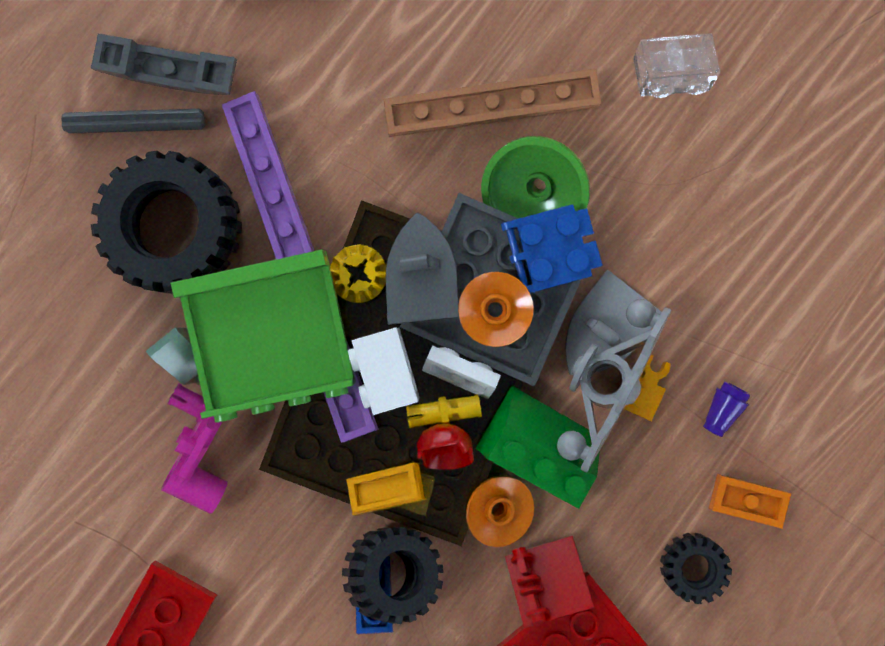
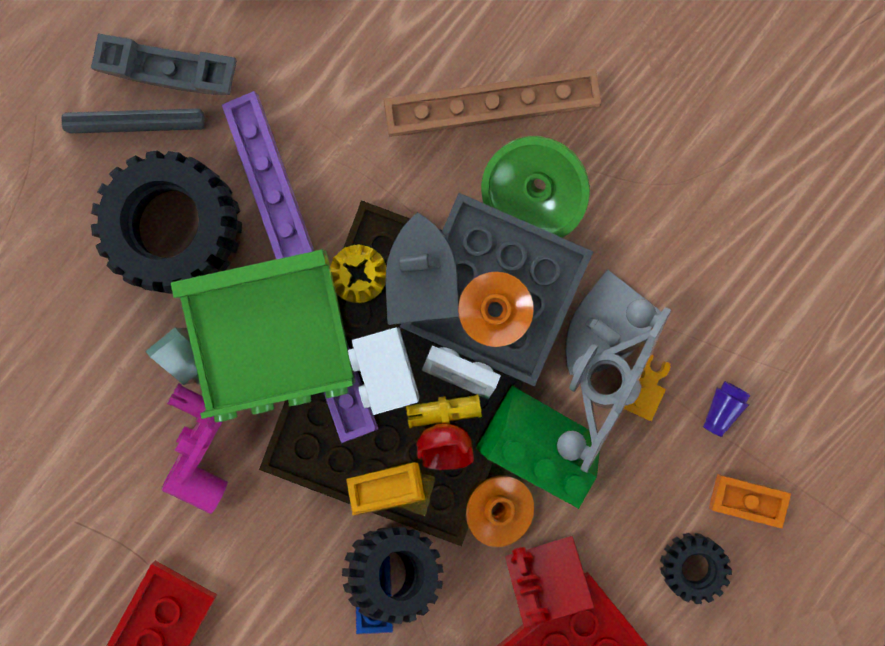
blue plate [501,204,603,293] -> none
clear brick [633,33,721,98] -> none

